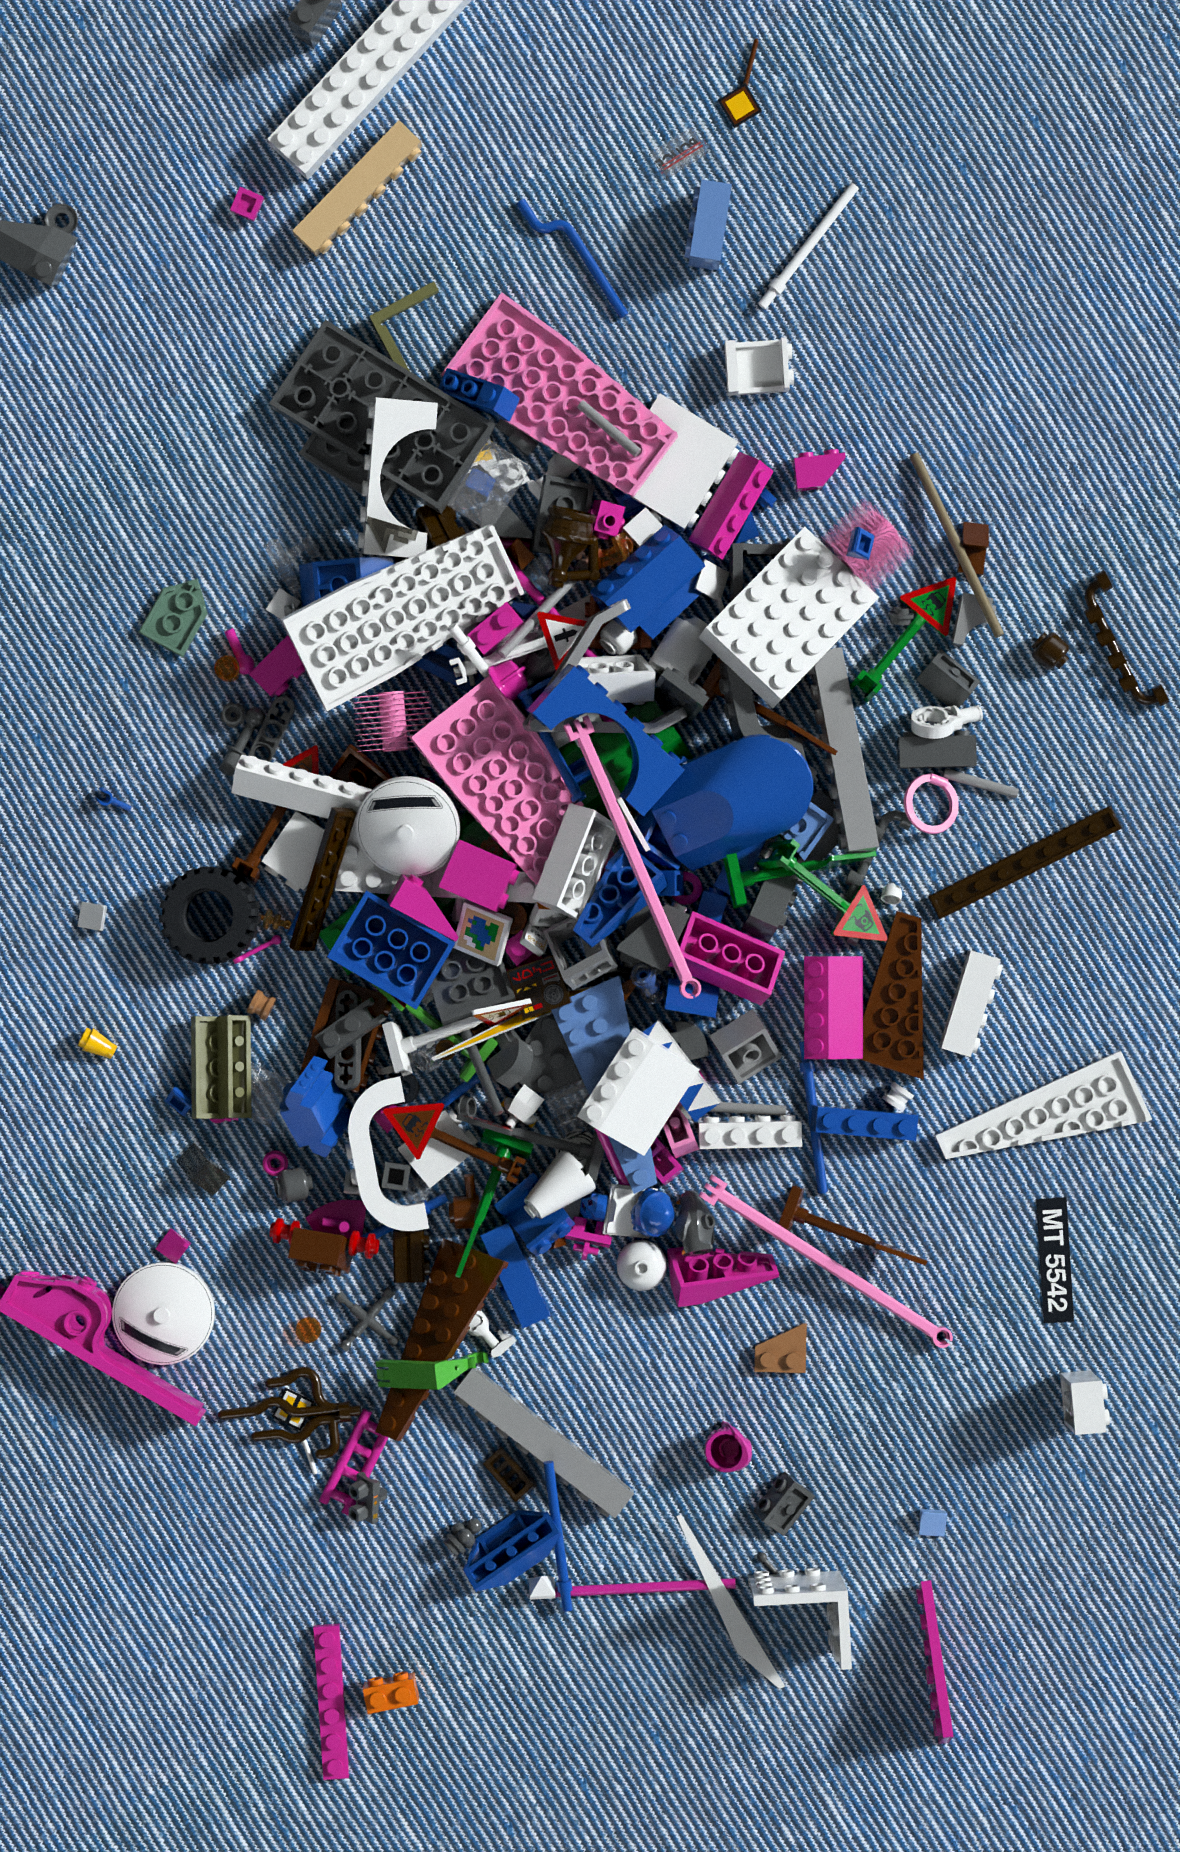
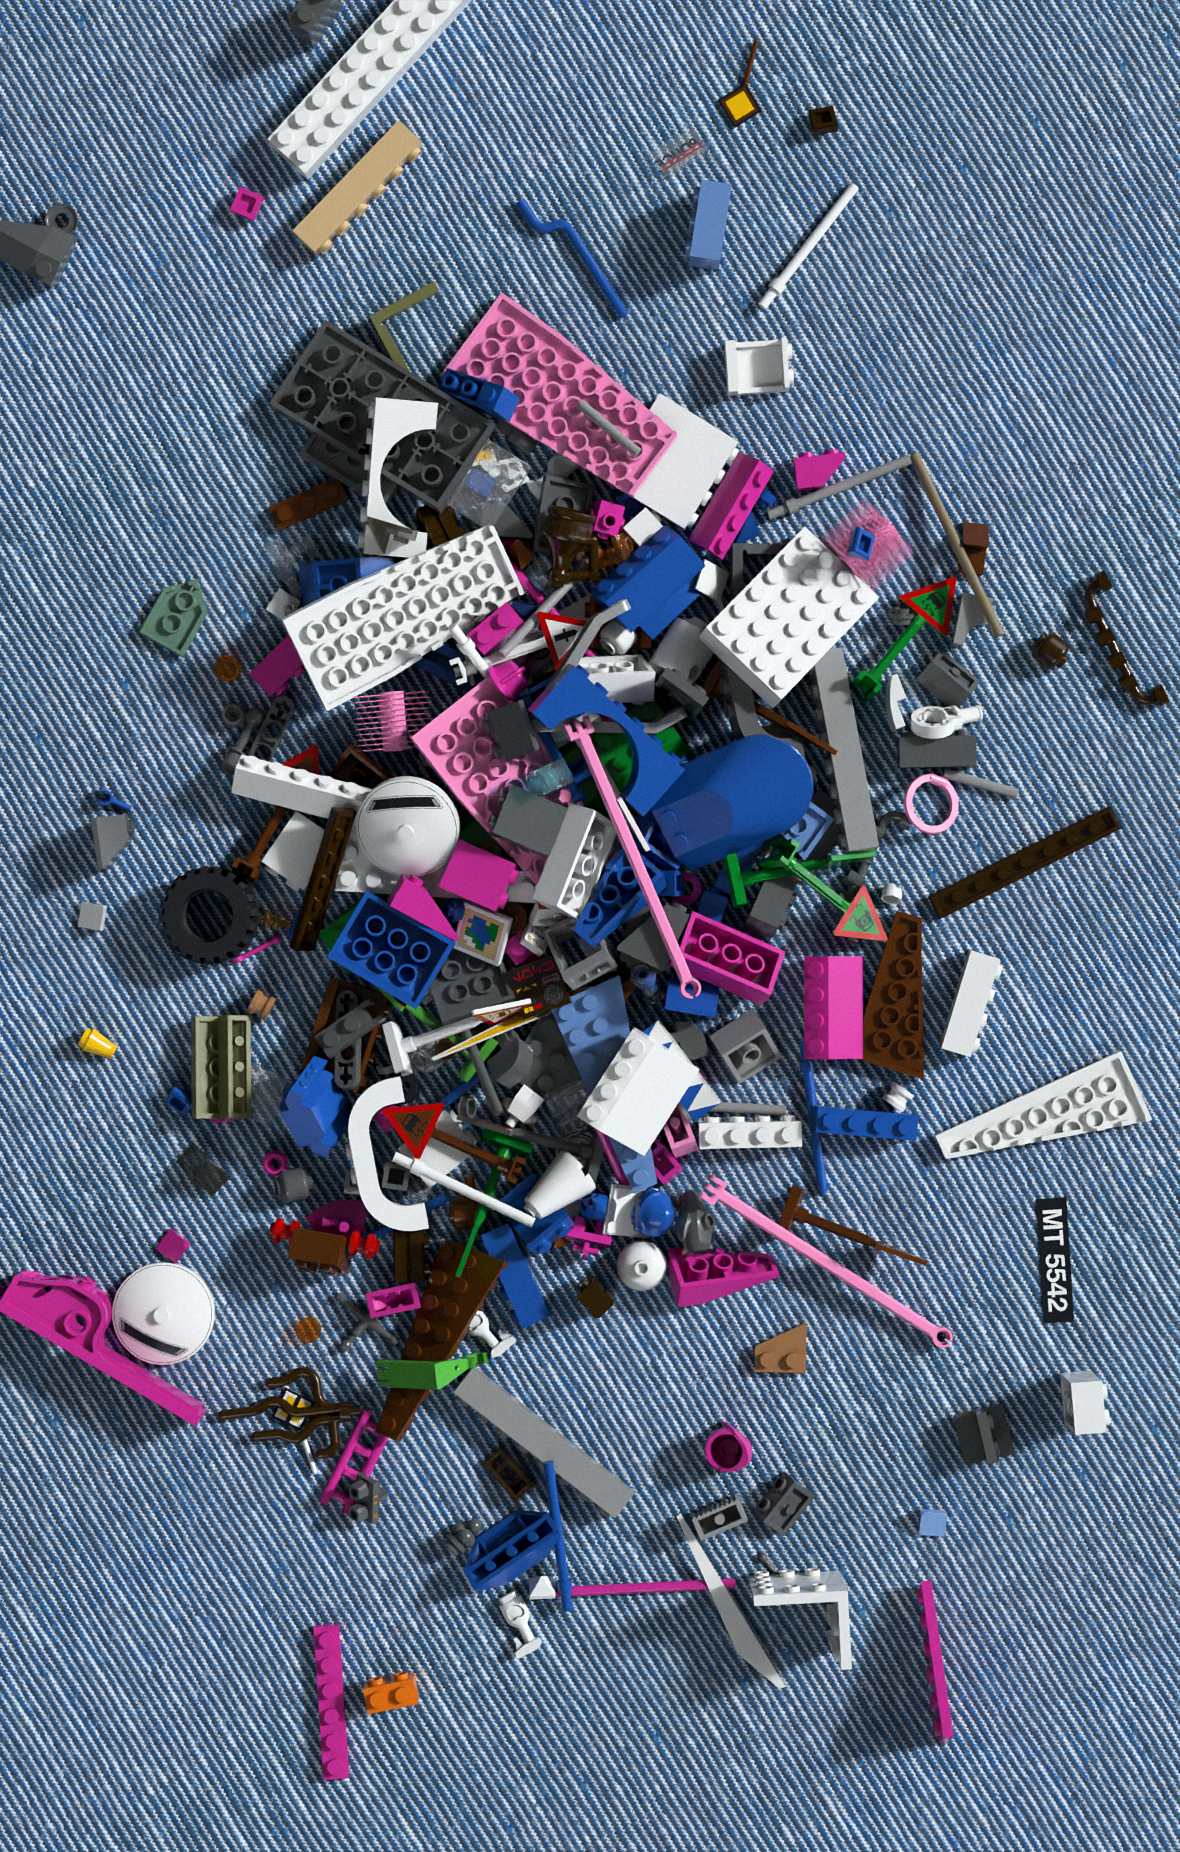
dark pink bar [224,628,255,675] -> none
none -> dark grey slope [91,815,135,870]
none -> reddish brown plate [268,478,349,532]
none -> dark pink slope [366,1282,421,1318]
none -> white bar [392,1152,536,1227]
none -> blue plate [443,898,464,923]
none -> dark grey slope [483,699,540,763]
none -> dark grey brick [487,784,568,858]
none -> white piece [499,1590,542,1659]
none -> clear light blue brick [525,758,574,796]
none -> dark brown brick [576,1276,614,1319]
none -> light grey brick [691,1494,748,1541]
none -> light grey bar [766,455,912,520]
none -> dark brown tile [808,106,838,136]
none -> white slope [885,674,906,732]
none -> dark grey bracket [953,1404,1014,1465]

